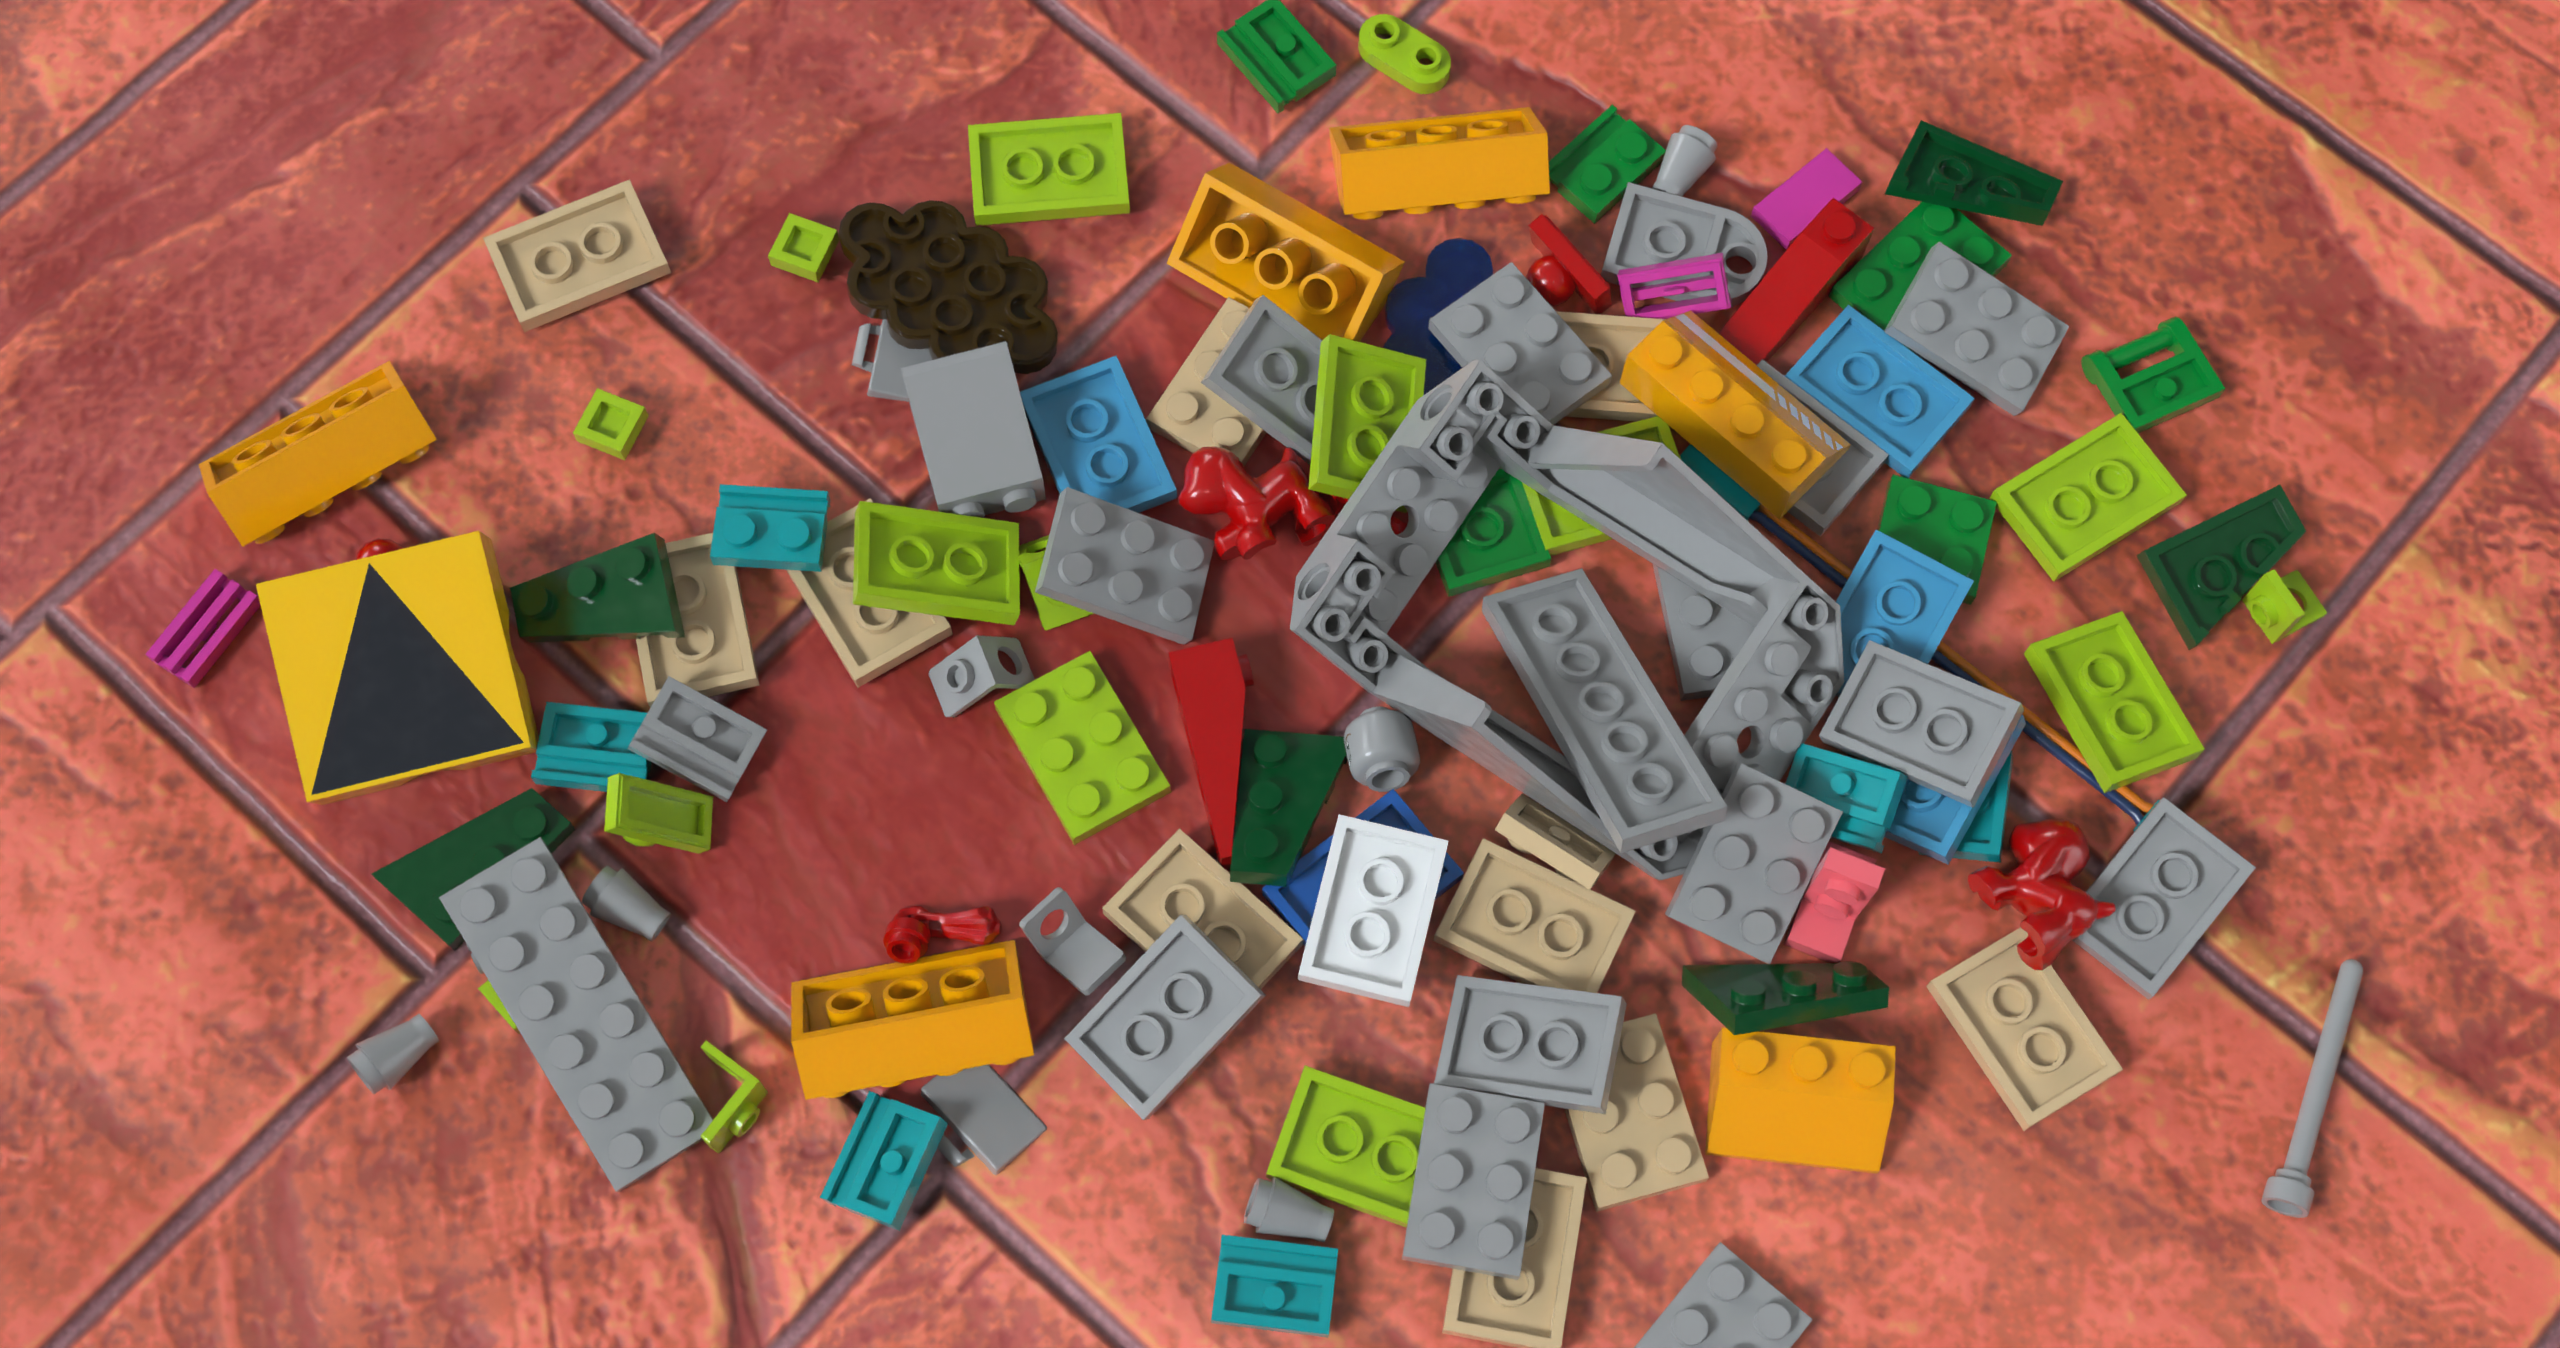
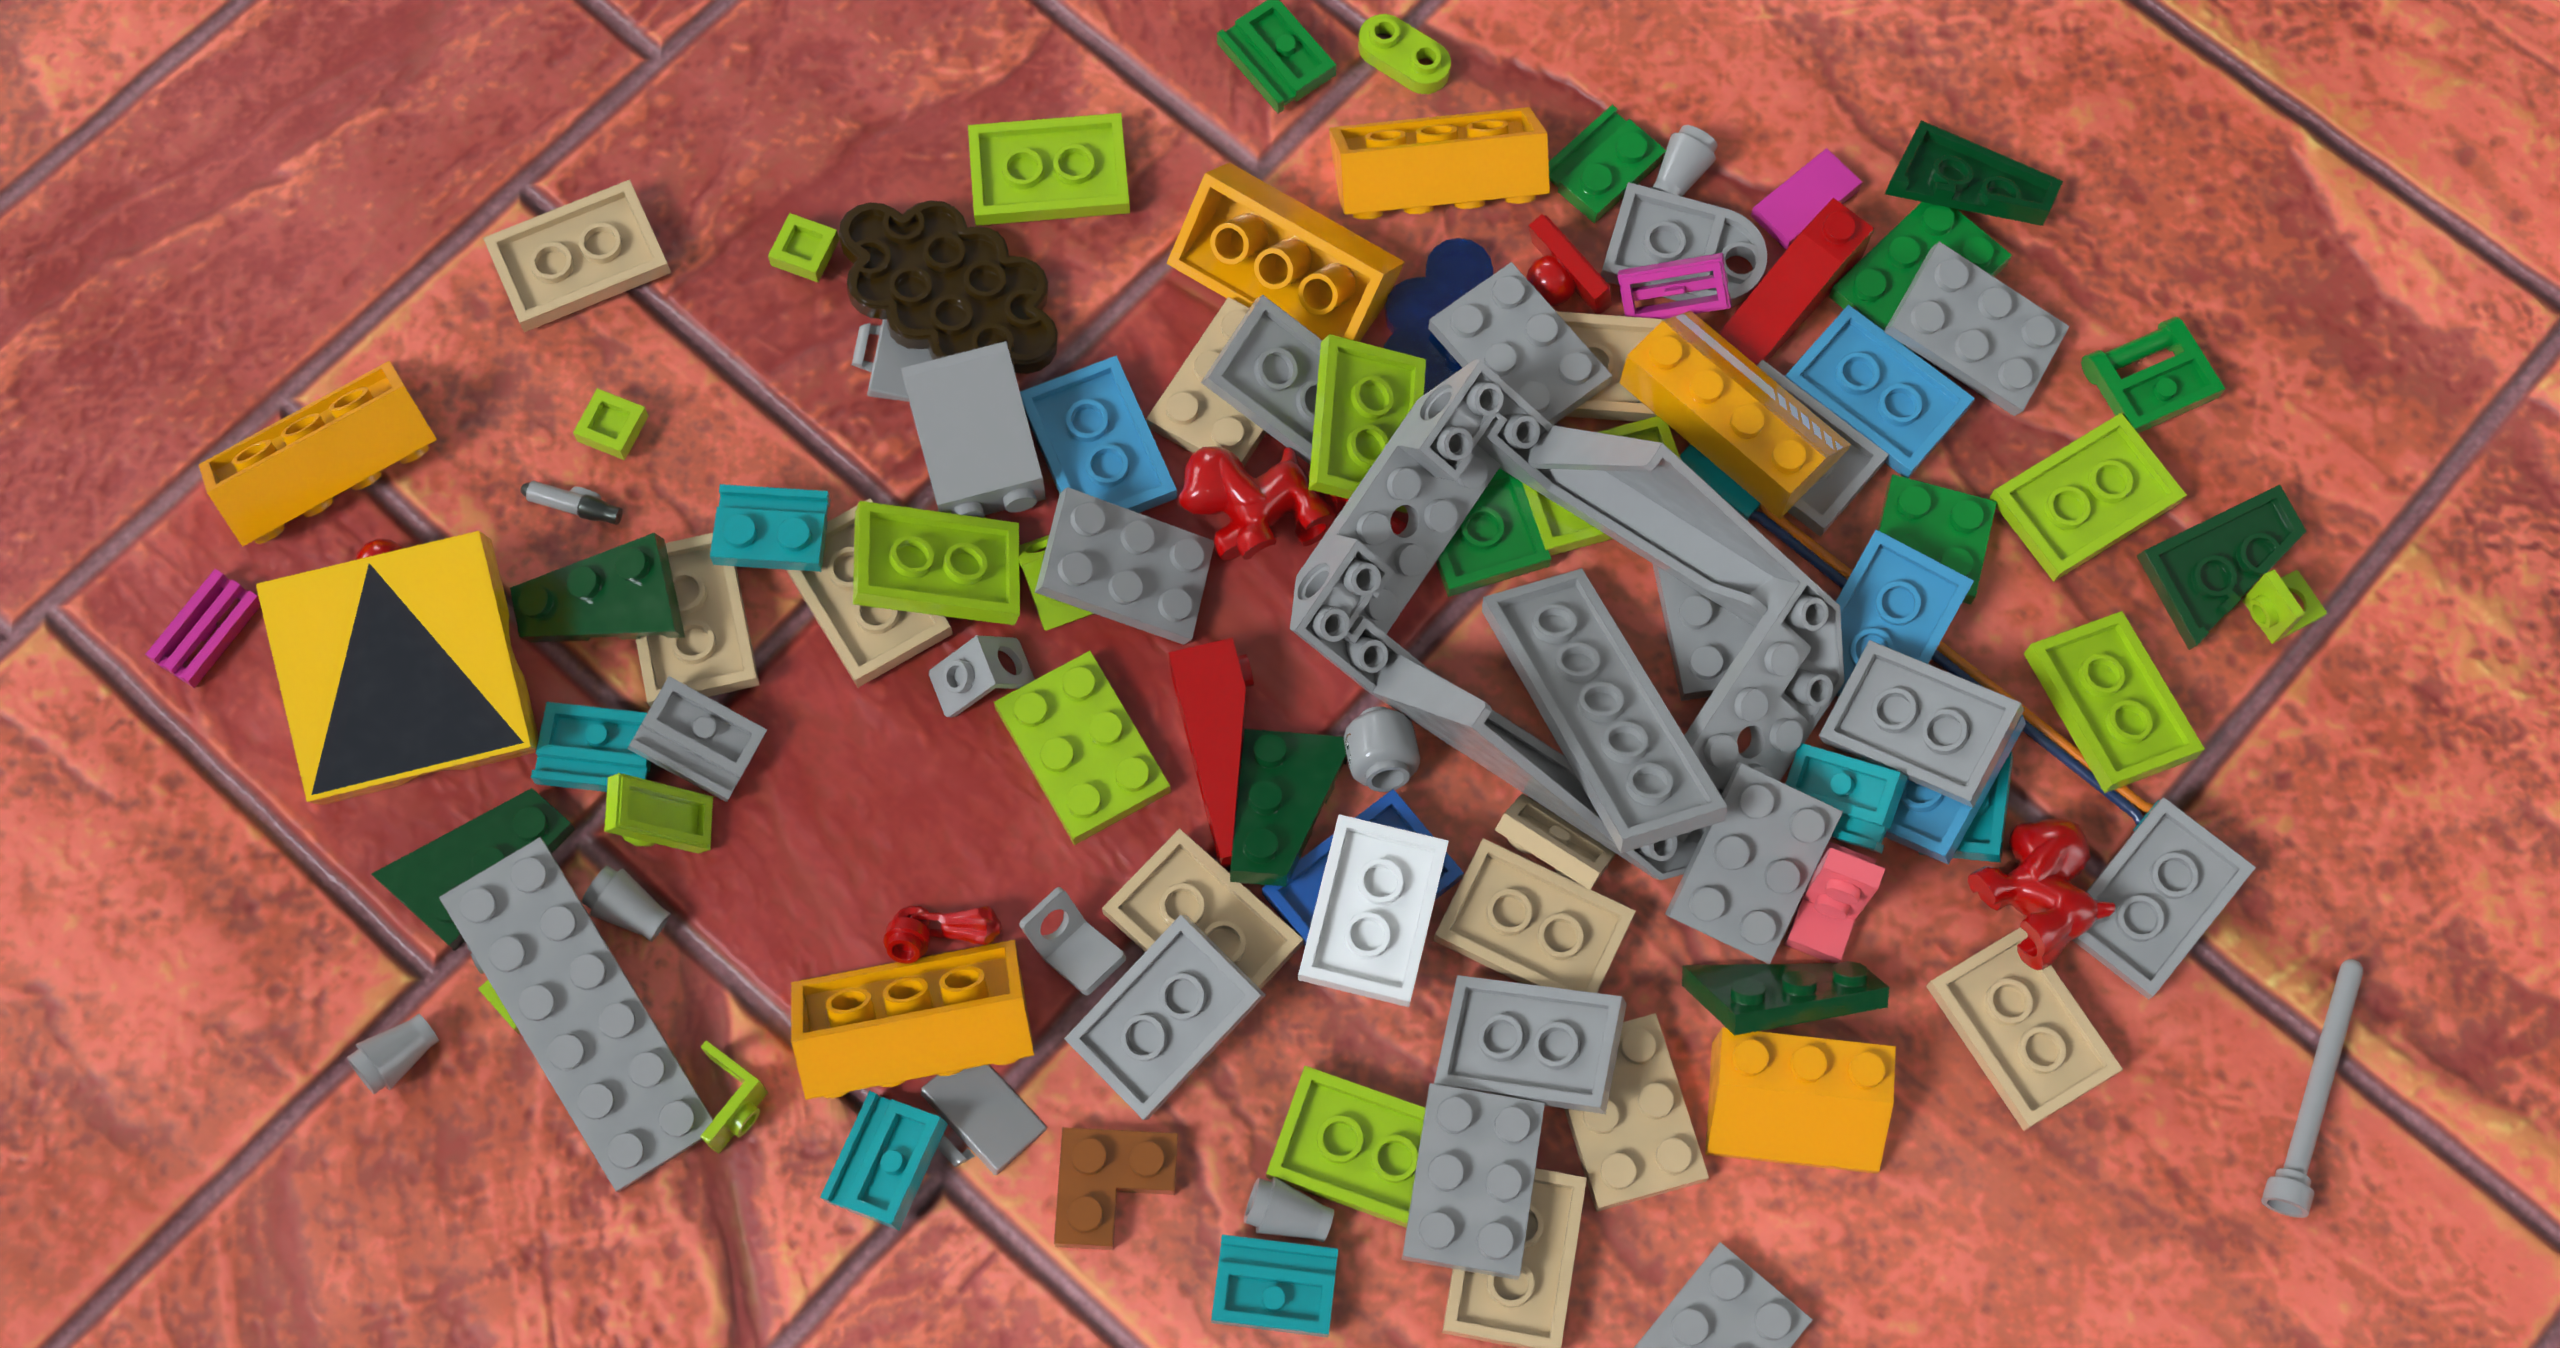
none -> piece [520,481,623,525]
none -> dark orange plate [1054,1127,1178,1250]

